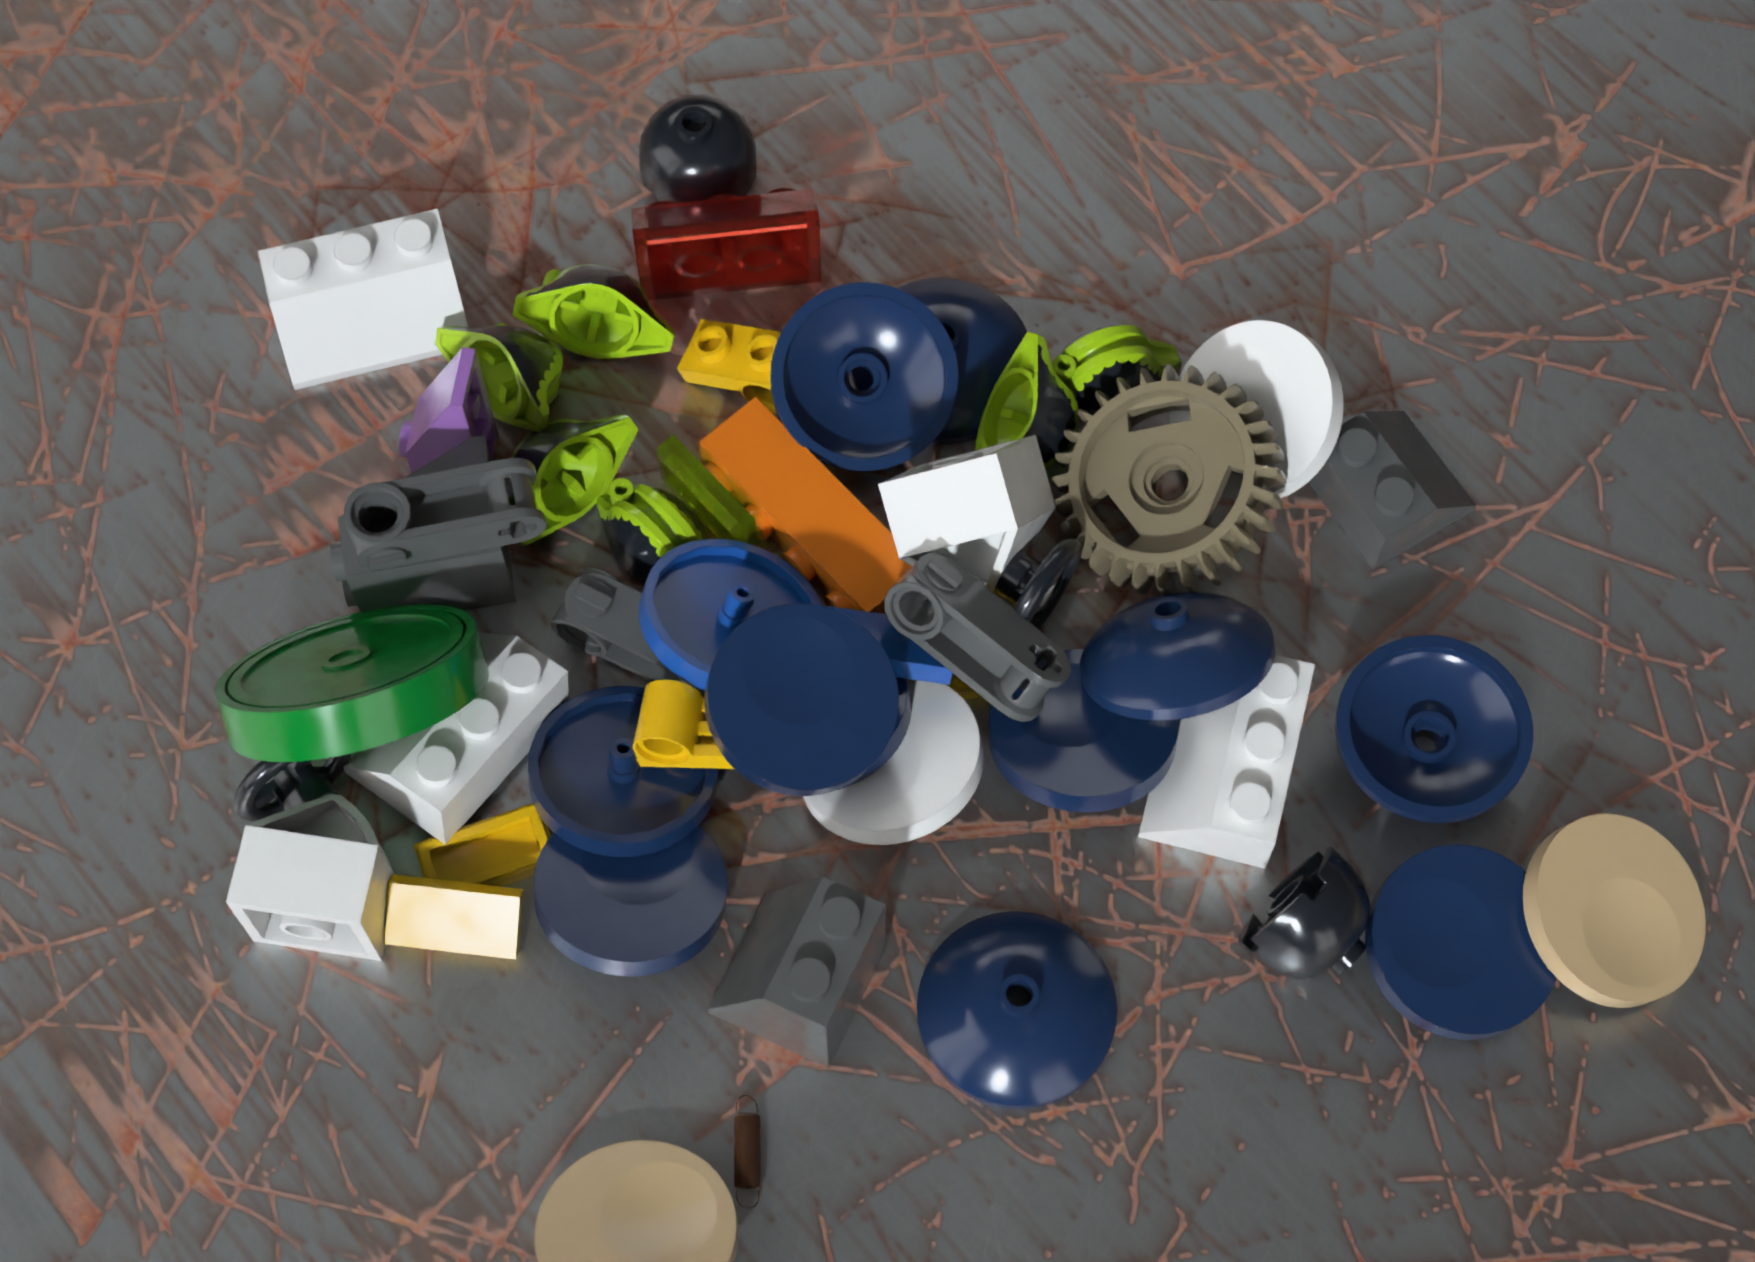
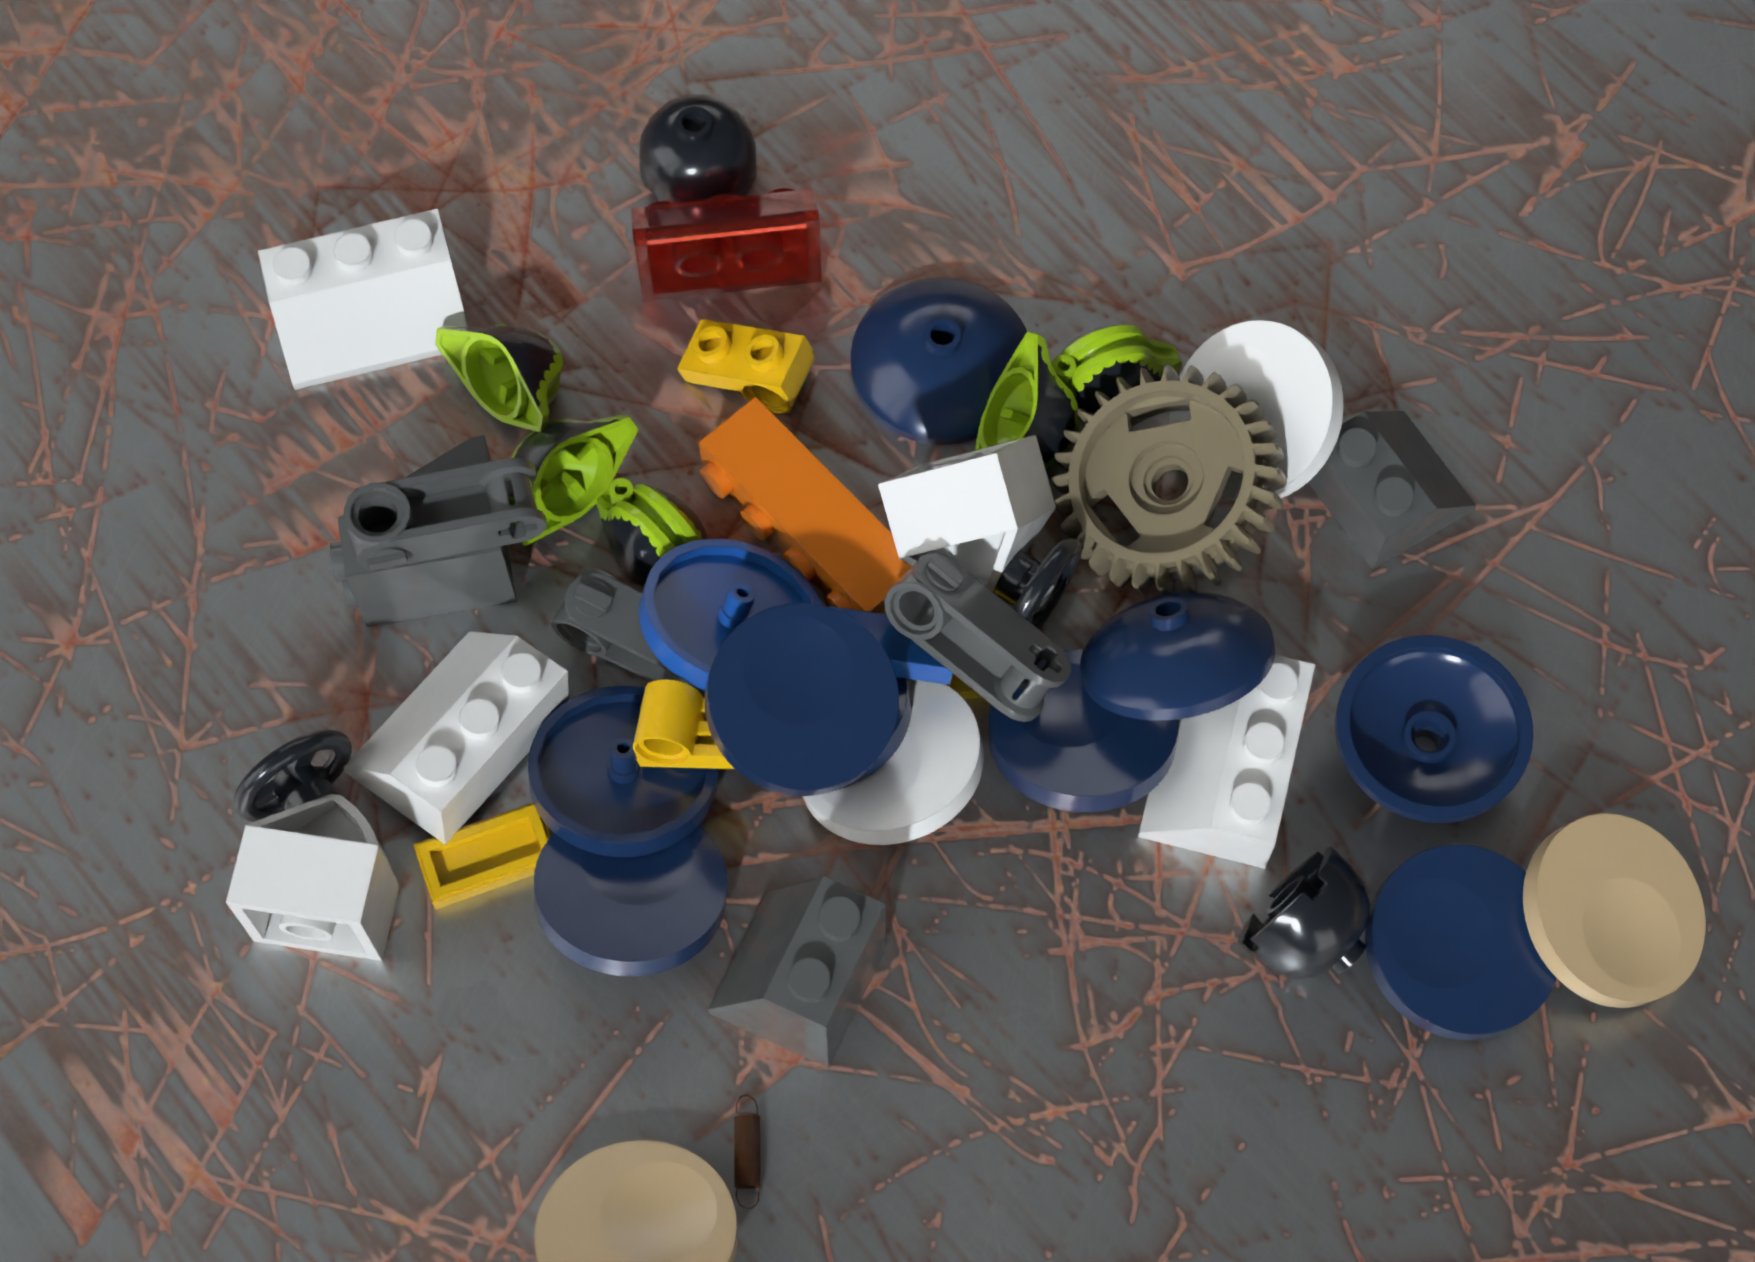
green brick [215,604,489,762] -> none
tile [385,874,524,959] -> none
medium lavender slope [399,347,499,473] -> none
lime hat [512,264,674,359] -> none
clear neon green tile [657,434,758,546] -> none
dark blue dish [770,282,958,471] -> none
dark blue dish [917,911,1117,1110] -> none

